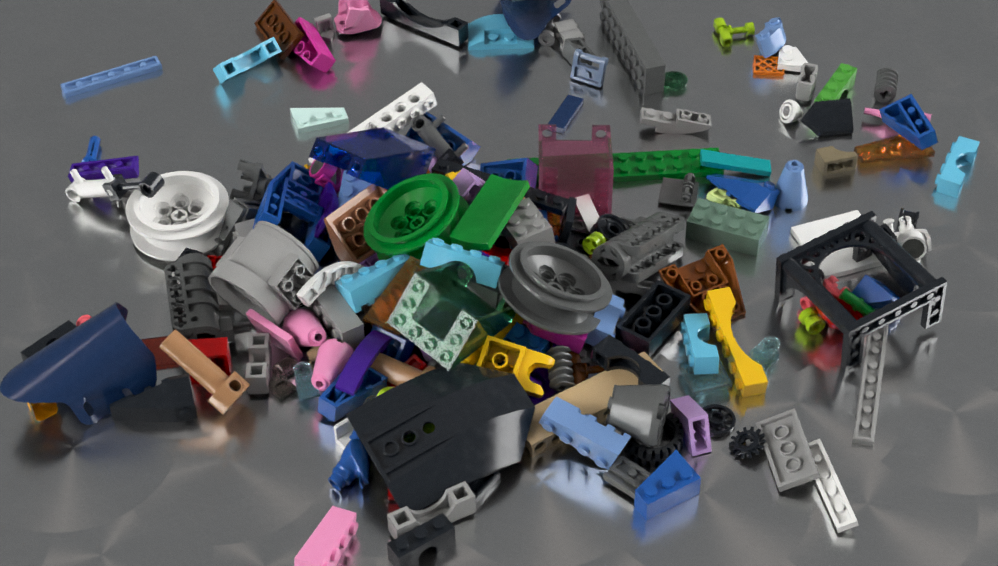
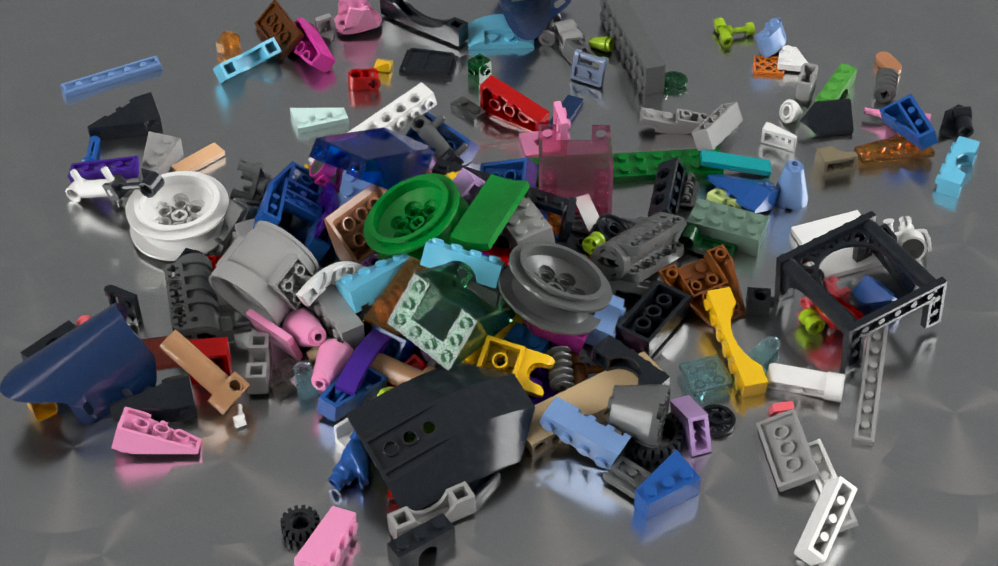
medium azure arch [680,313,719,375] -> none
black gear [729,426,766,459] -> none
green pin [838,288,876,316] -> none
black bush [897,208,920,228] -> none
none -> black wedge [87,92,163,141]
none -> black plate [104,285,143,327]
none -> bright pink wedge [111,406,202,454]
none -> light grey wedge [141,131,184,180]
none -> light nougat tile [171,143,225,172]
none -> clear orange bracket [216,31,241,57]
none -> white hand [233,404,247,428]
none -> black tyre [280,505,320,547]
none -> red piece [348,68,381,91]
none -> yellow slope [373,59,393,72]
none -> black piece [399,48,459,79]
none -> dark grey plate [450,96,486,124]
none -> dark green brick [468,53,492,84]
none -> red wedge [480,75,550,132]
none -> bright pink bracket [519,101,571,158]
none -> lime cone [588,36,614,53]
none -> black brick [648,157,686,217]
none -> dark green plate [678,224,737,258]
none -> light grey brick [692,101,743,151]
none -> black brick [746,287,774,316]
none -> white slope [761,122,797,152]
none -> white beam [766,363,846,403]
none -> coral tile [768,401,794,416]
none -> white brick [793,476,858,566]
none -> nougat tile [875,52,902,75]
none -> black panel [939,104,974,138]

